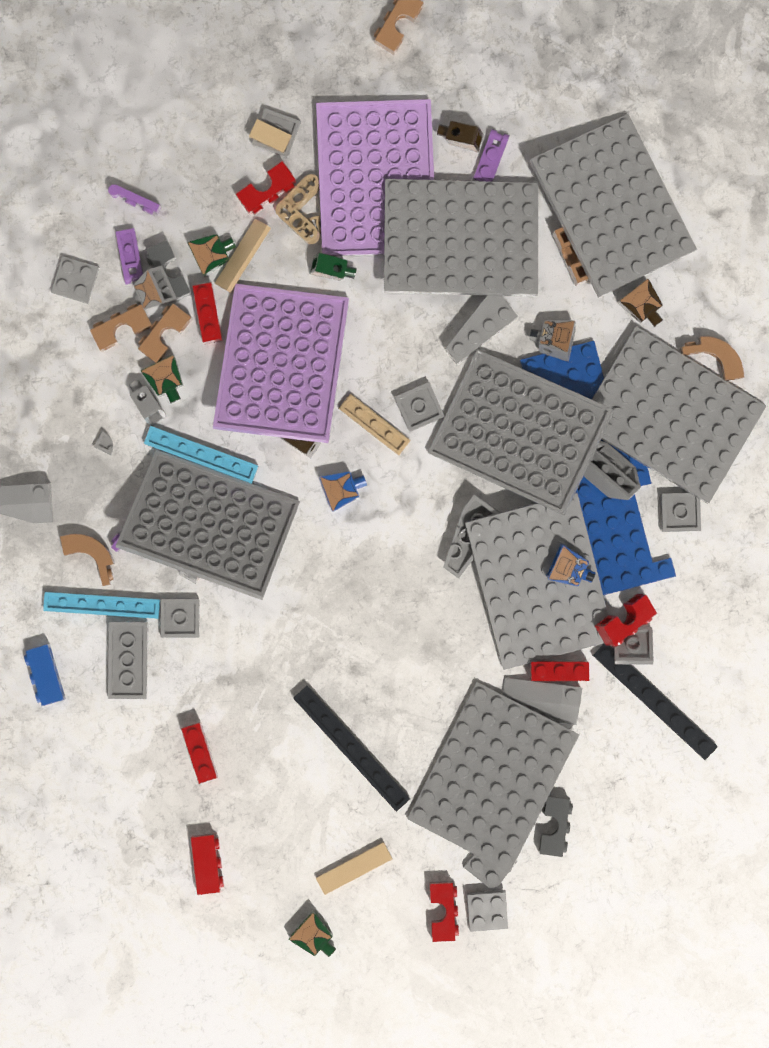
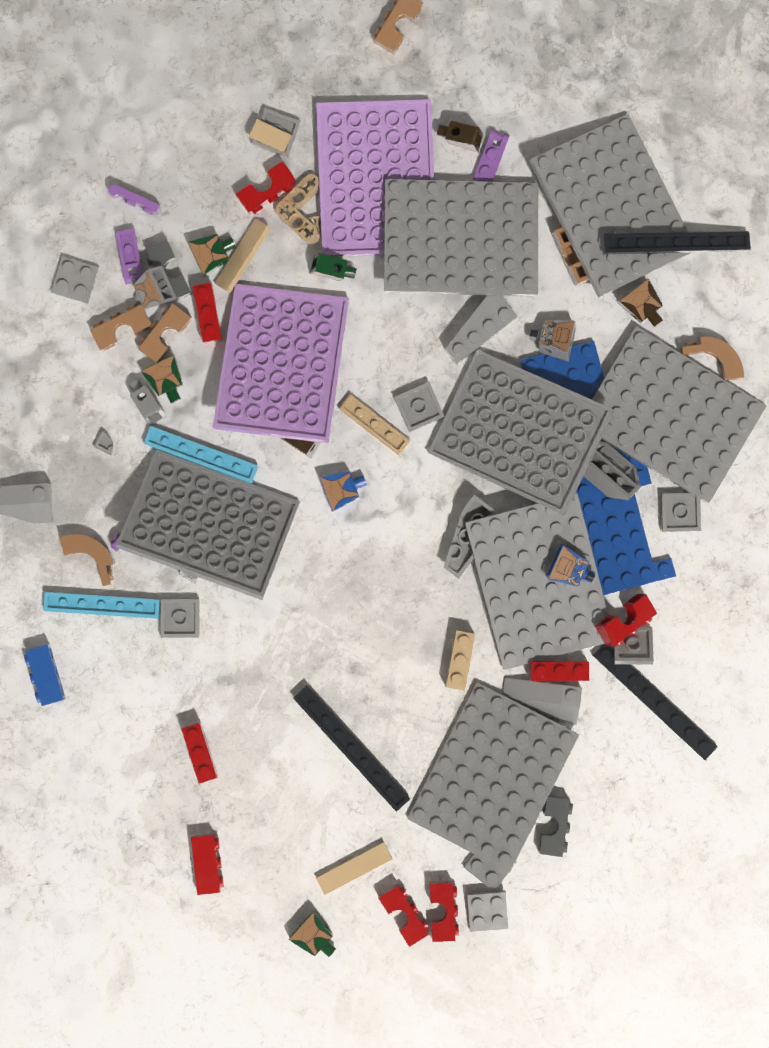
light grey plate [108,622,148,699] -> none
none -> red arch [378,884,430,947]
none -> tan arch [446,630,475,691]
none -> black plate [601,231,751,254]

